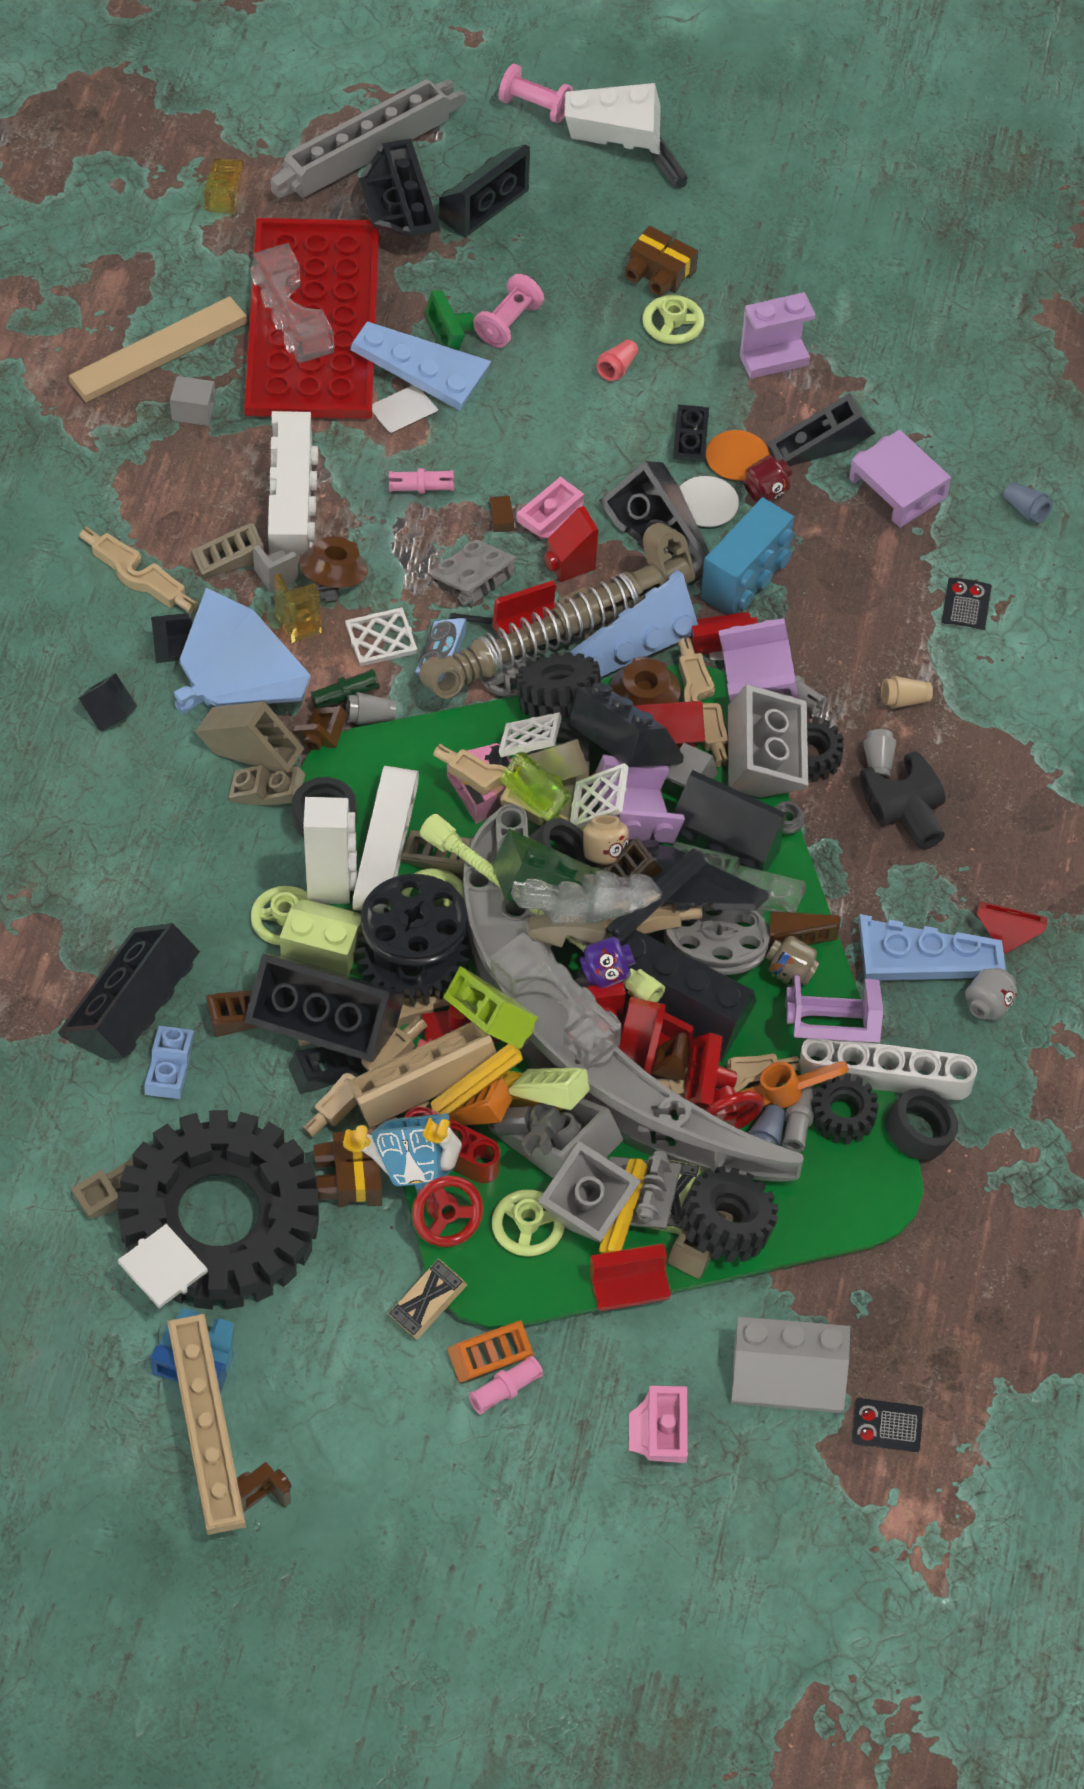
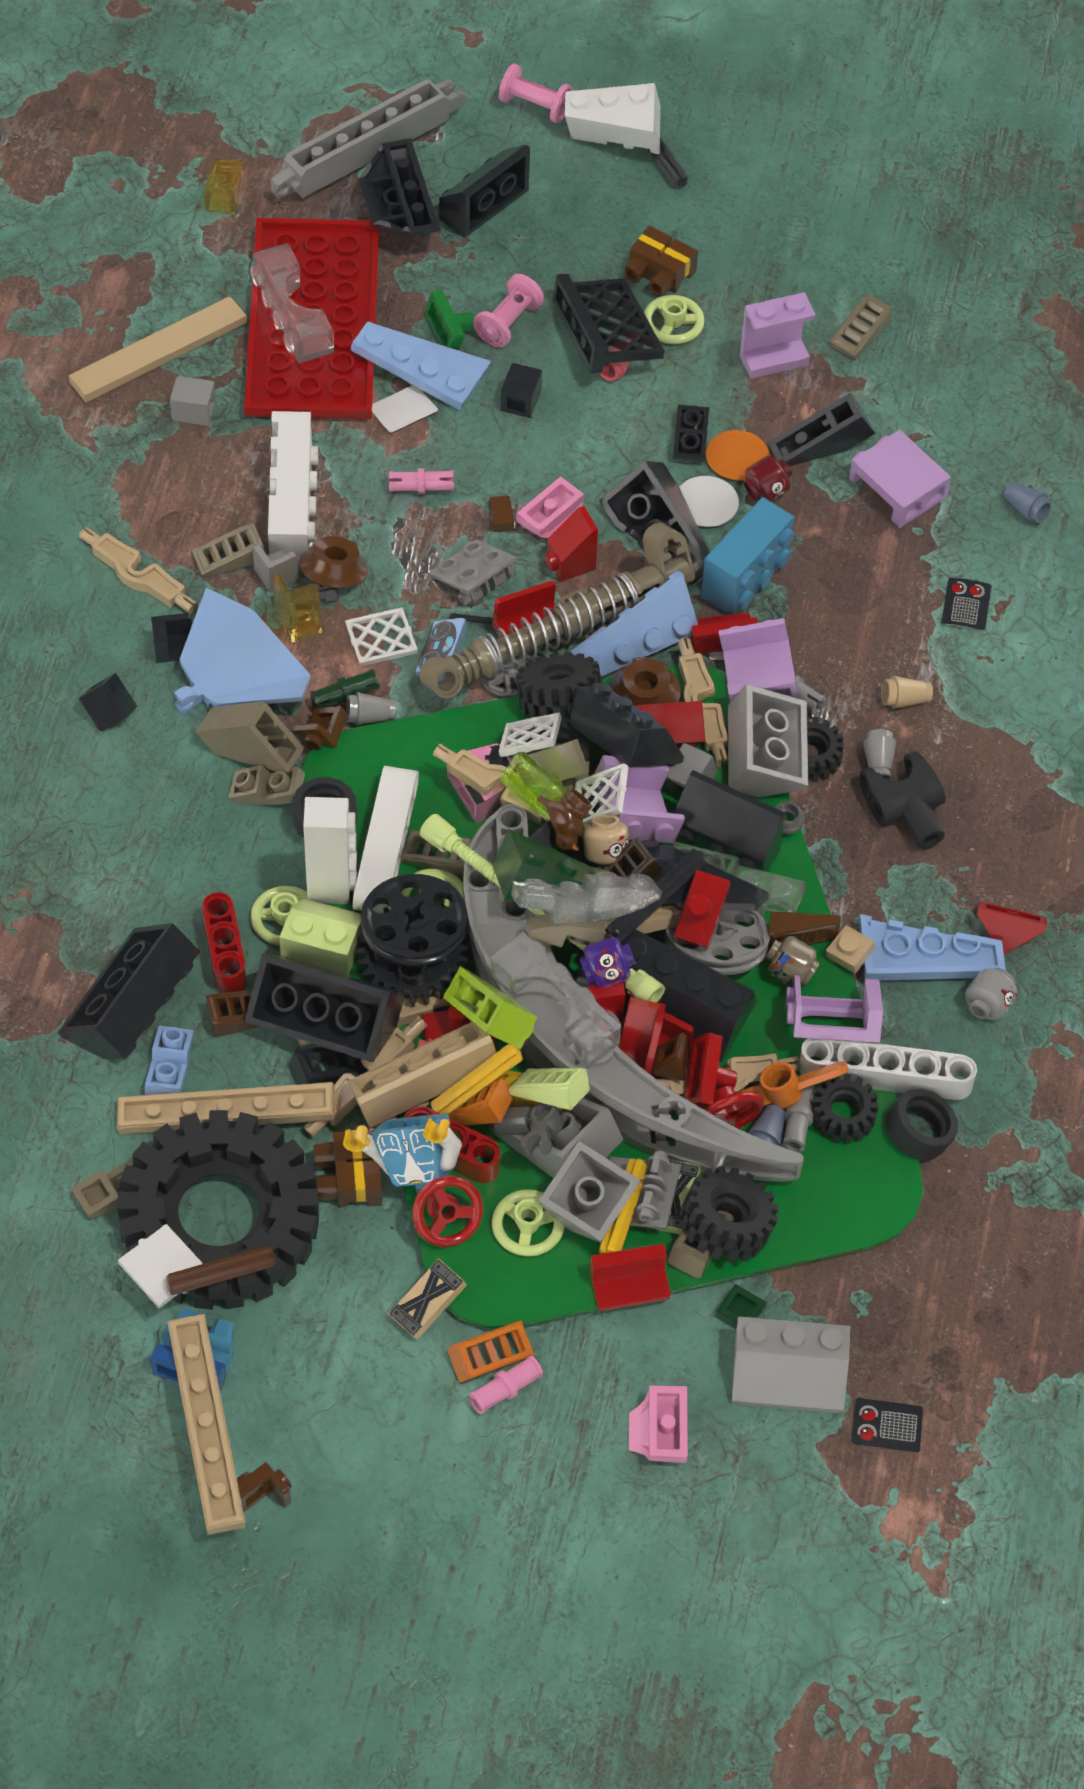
none -> tan tile [117,1082,335,1135]
none -> reddish brown axle [166,1246,275,1295]
none -> red beam [202,892,247,993]
none -> black panel [500,363,542,418]
none -> reddish brown animal [537,789,593,851]
none -> black fence [552,273,665,374]
none -> red tile [674,870,731,949]
none -> dark green tile [715,1284,767,1329]
none -> tan plate [826,925,876,974]
none -> dark tan slope [829,294,892,361]

